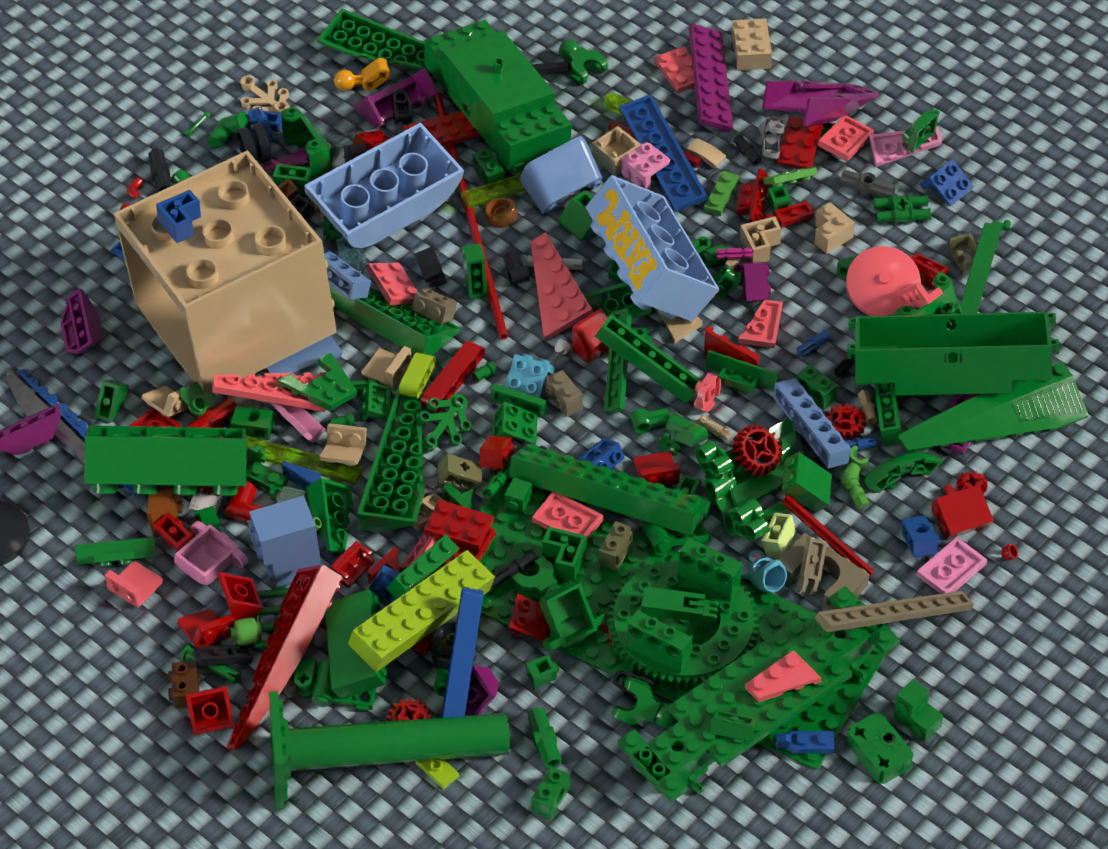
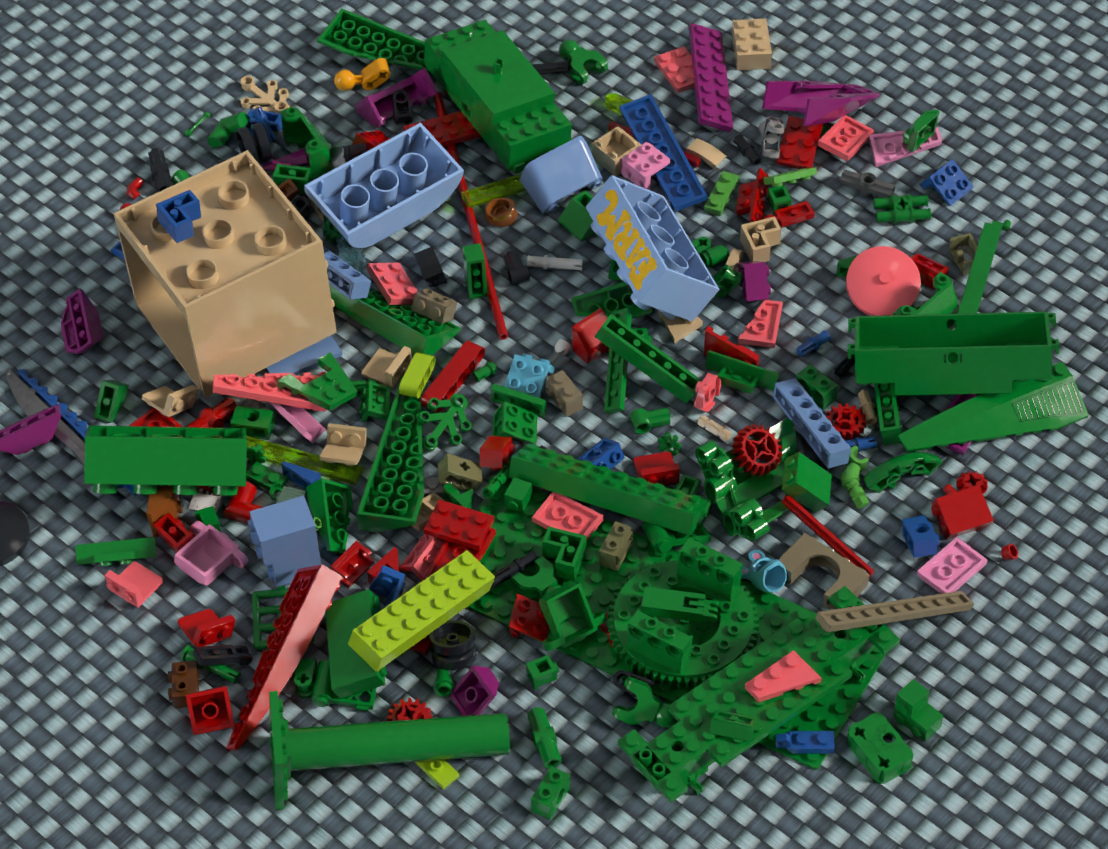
green plate [180,381,216,416] -> none
red slope [217,572,263,620] -> none
bright green head [230,617,262,646] -> none
green pin [330,412,355,426] -> none
green brick [386,534,459,599] -> none
blue beam [441,587,484,718] -> none
green brick [473,148,505,191] -> none
coral wing [530,232,594,341] -> none
green brick [666,414,708,447] -> none
dark pink axle [716,247,752,260] -> none
yellowish green brick [762,513,796,559] -> none
dark tan hinge [797,537,827,596] -> none
tan brick [814,202,855,254] -> none
coral fence [893,282,943,309] -> none
green gear [939,302,963,326] -> none

